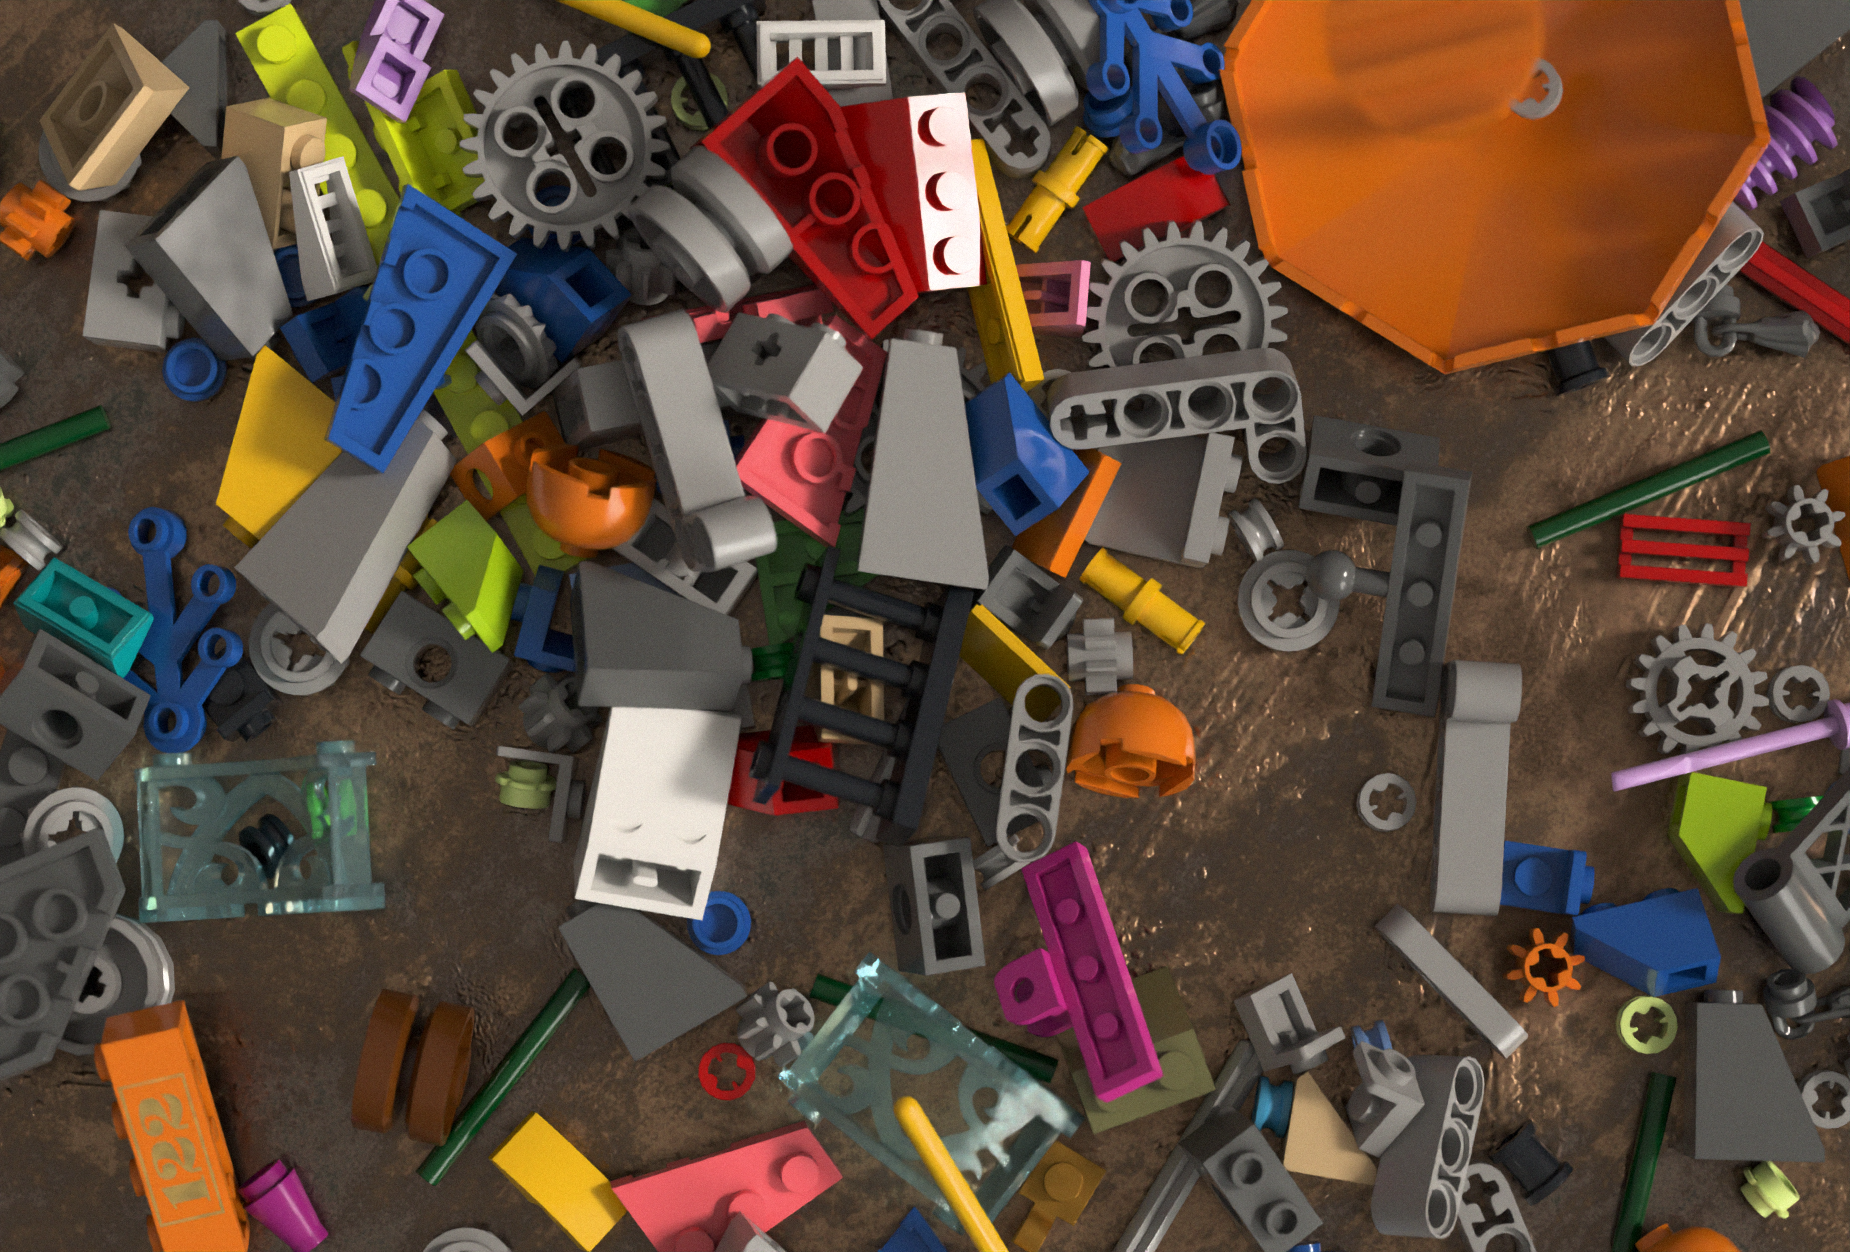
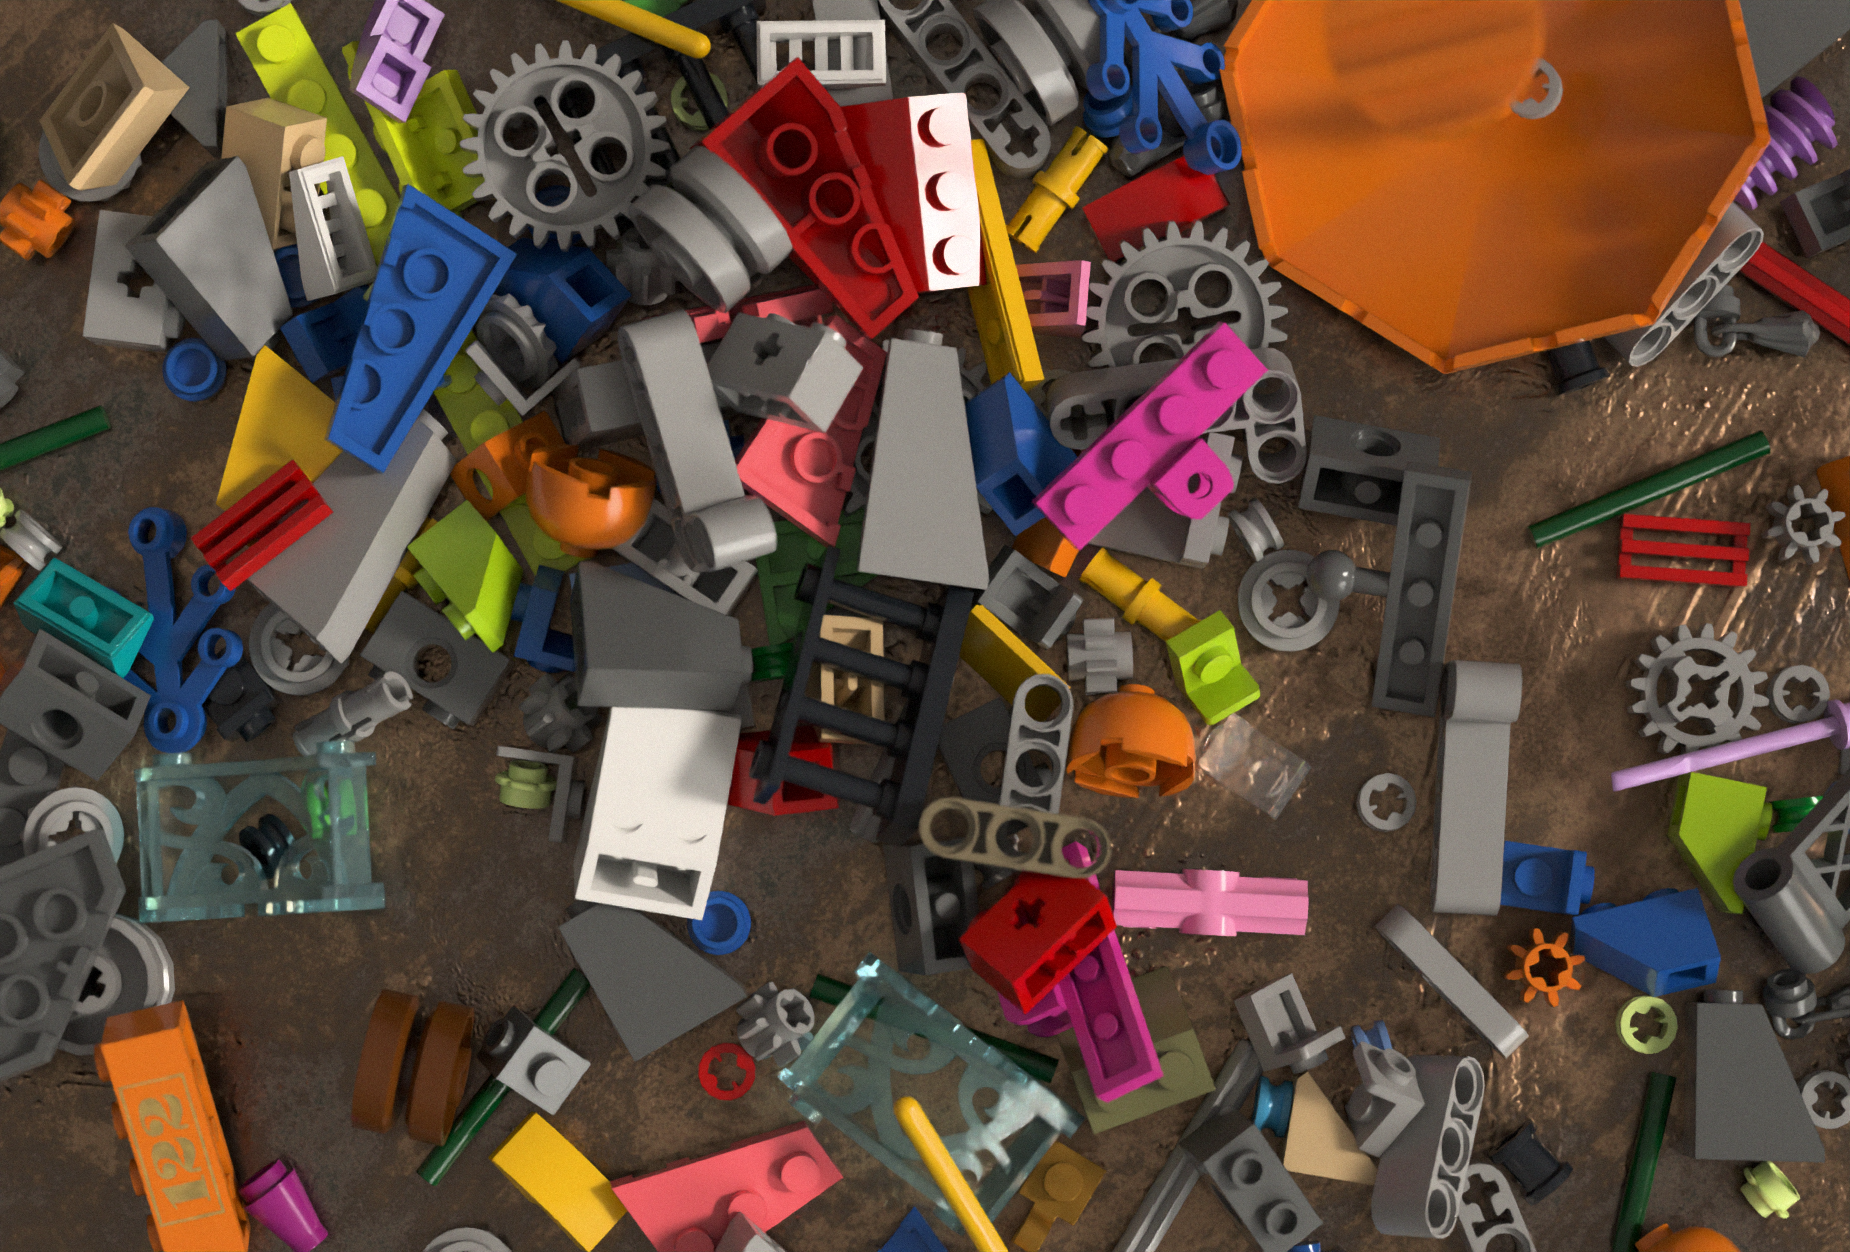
none -> red tile [190,459,333,591]
none -> light grey pin [293,671,413,760]
none -> bracket [477,1006,591,1116]
none -> dark tan beam [920,798,1111,878]
none -> red brick [959,870,1117,1015]
none -> dark pink plate [1031,322,1268,551]
none -> bright pink piece [1111,869,1309,936]
none -> lime bracket [1166,610,1260,725]
none -> clear bracket [1198,713,1312,820]

